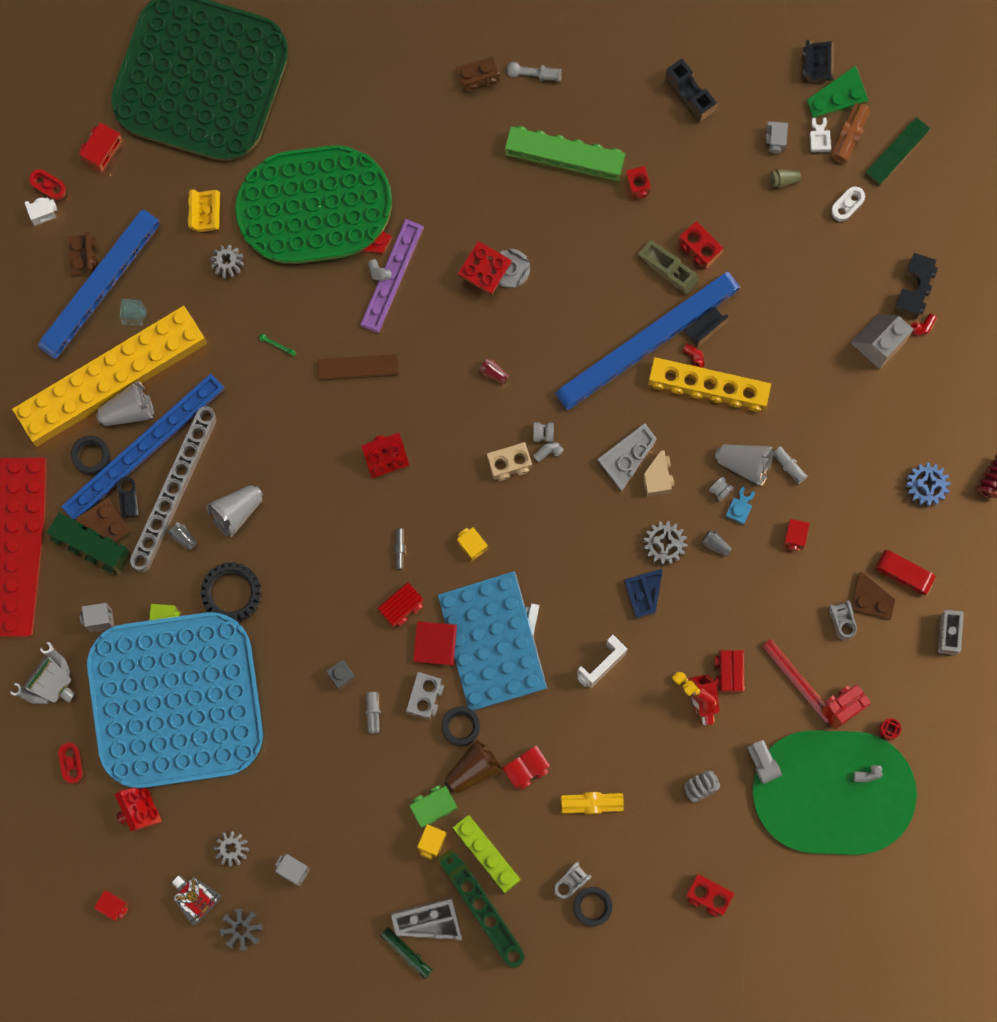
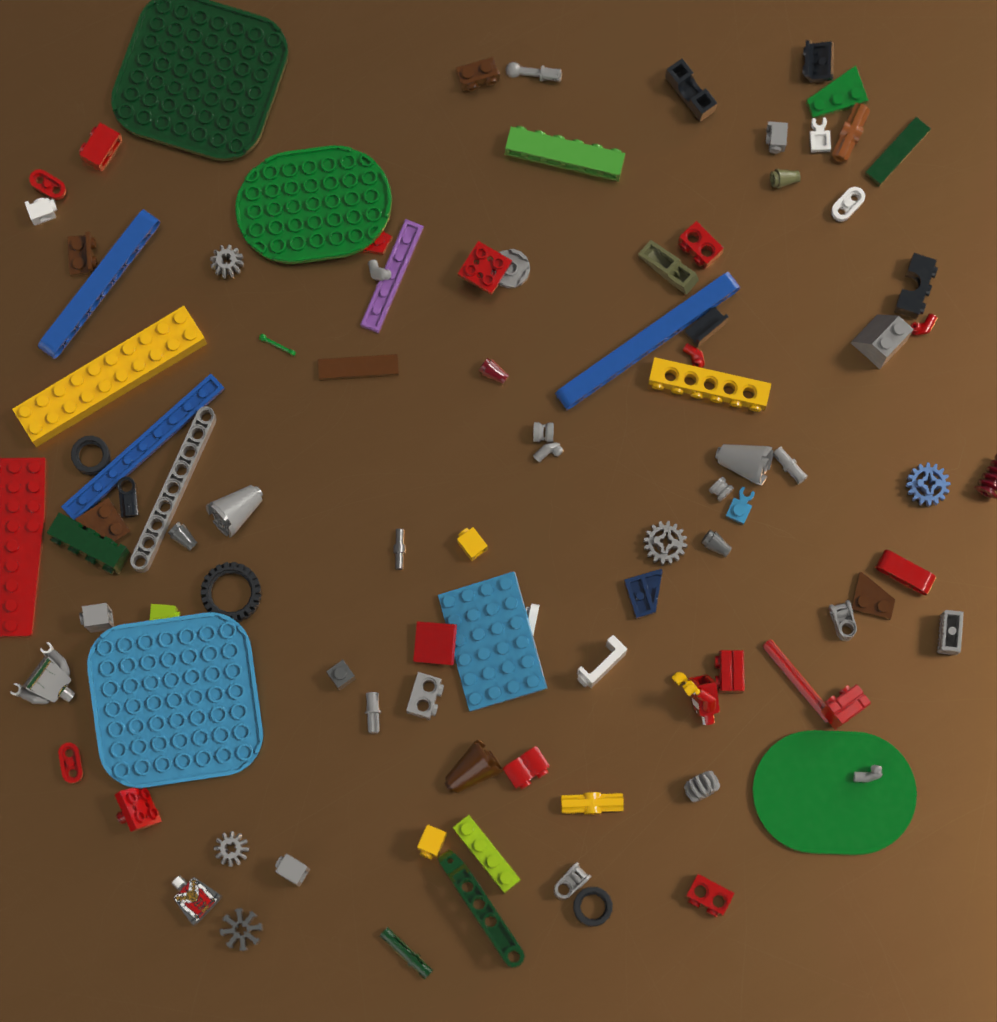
red brick [94,890,129,922] -> none
light grey cone [96,381,154,426] -> none
clear light blue brick [120,299,147,326] -> none
yellow bracket [187,189,220,233] -> none
red plate [361,432,409,478] -> none
red brick [377,582,424,628] -> none
light grey wedge [391,897,462,940] -> none
bright green brick [410,785,458,829] -> none
black tyre [442,706,480,746] -> none
tan brick [487,442,532,481] -> none
light grey wing [597,423,657,491] -> none
red brick [625,166,651,199] -> none
tan slope [643,450,674,497] -> none
light grey piece [747,740,782,784] -> none
red brick [783,519,810,551] -> none
red wheel [878,718,902,741] -> none

